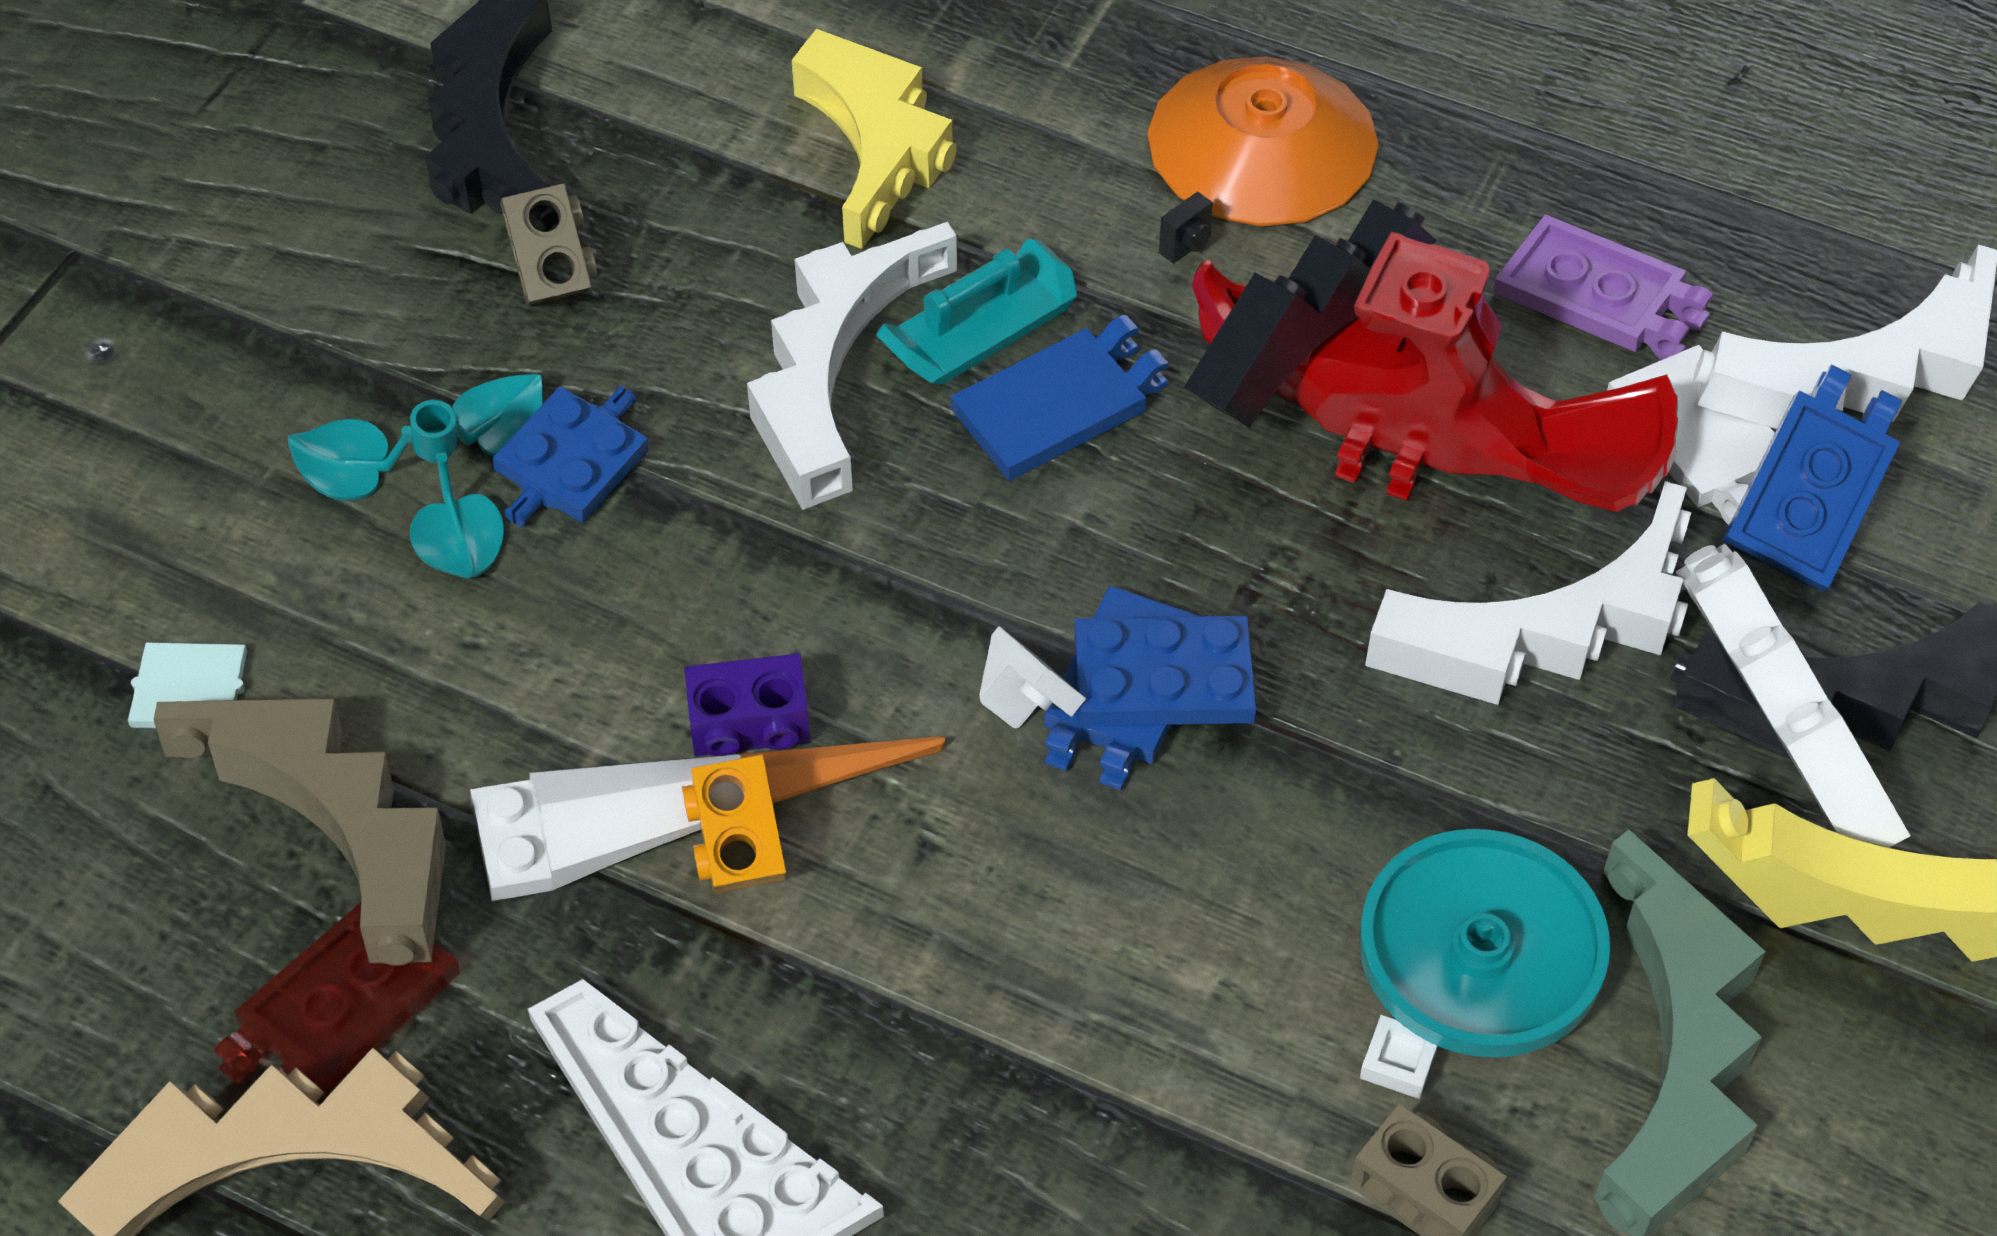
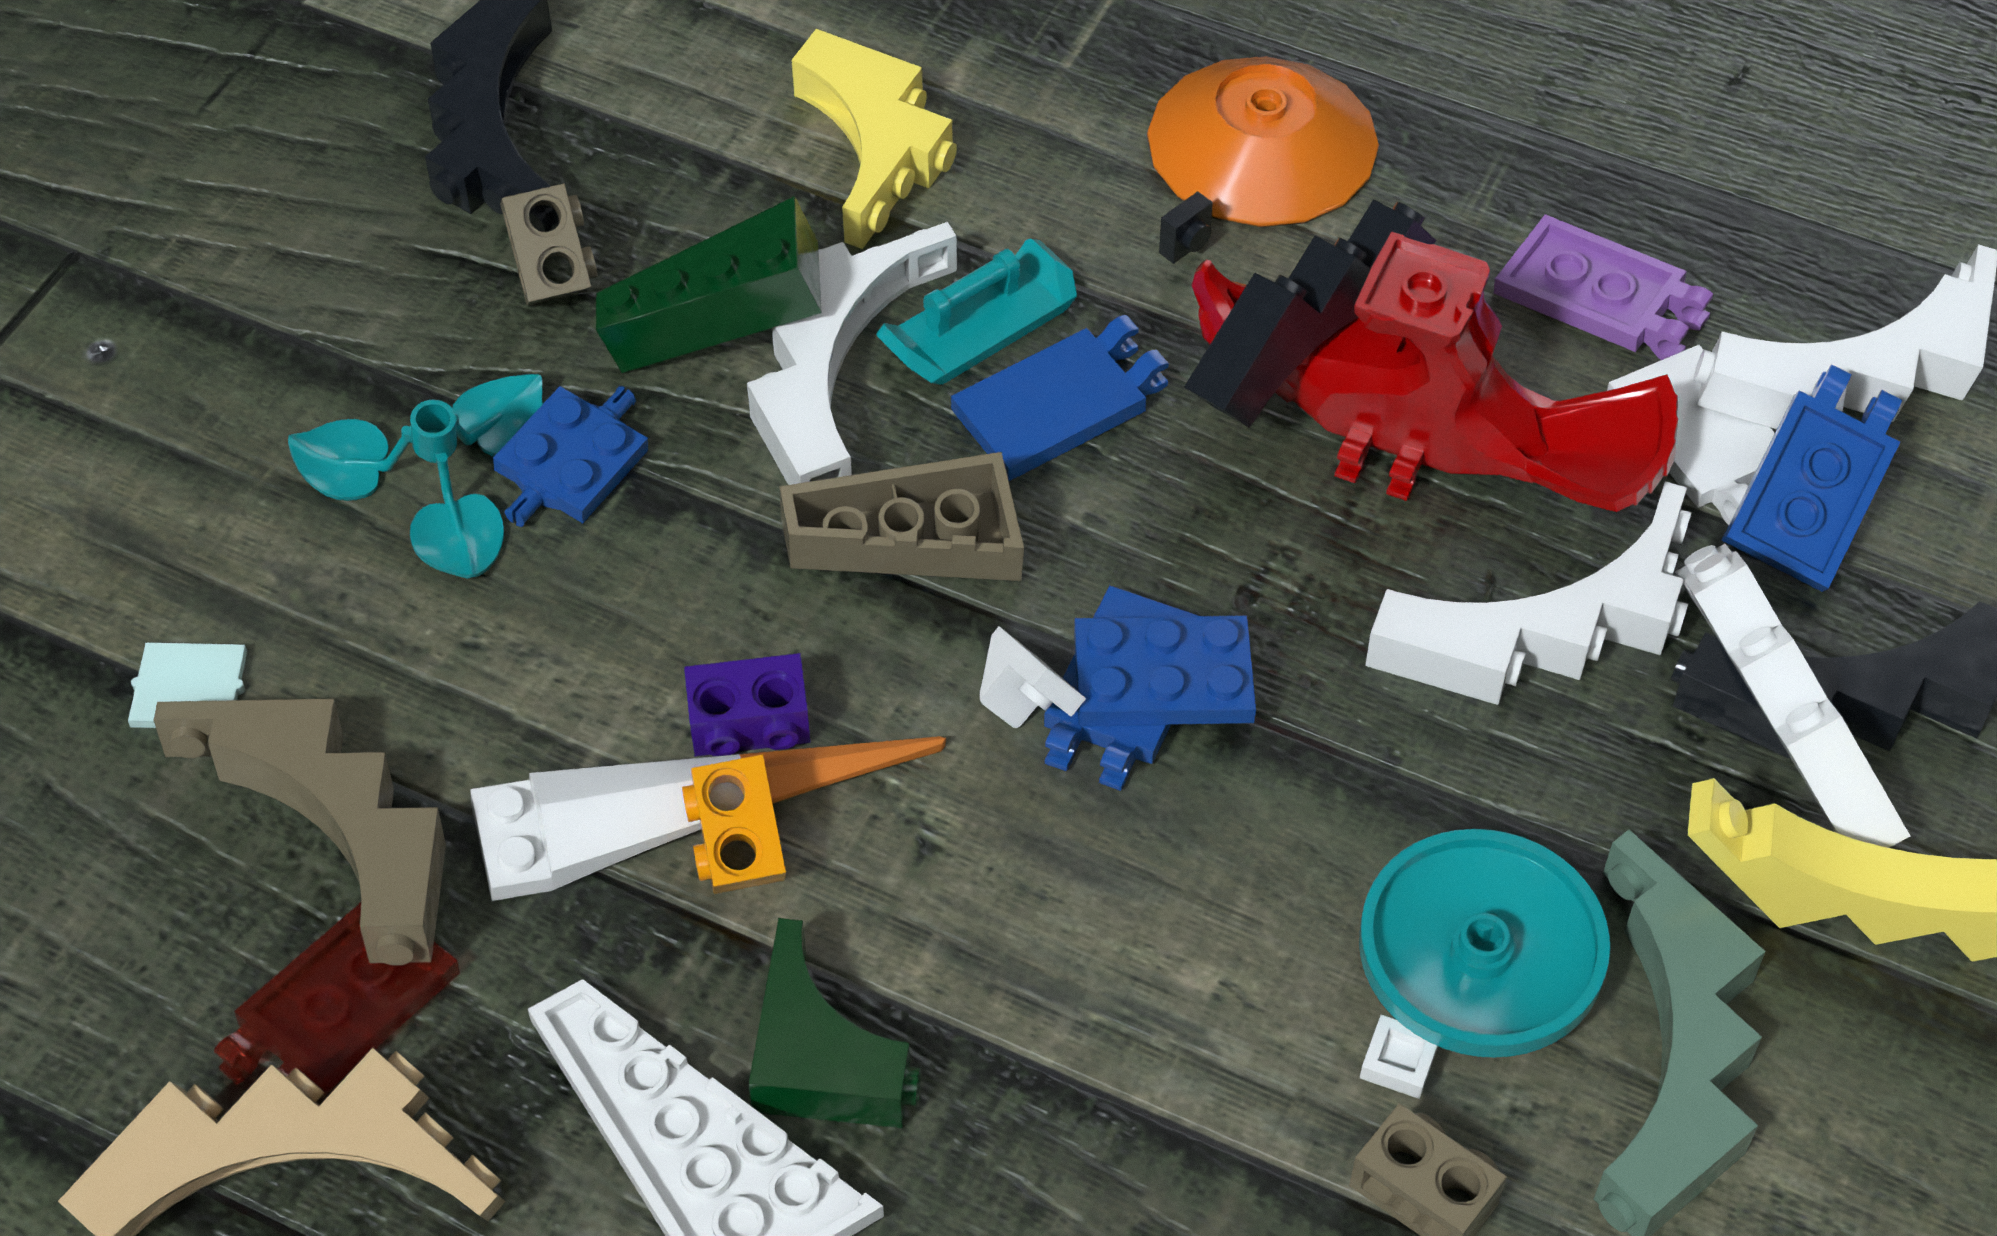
none -> dark green wedge [596,196,822,373]
none -> dark green arch [749,918,921,1128]
none -> dark tan wedge [779,452,1024,581]

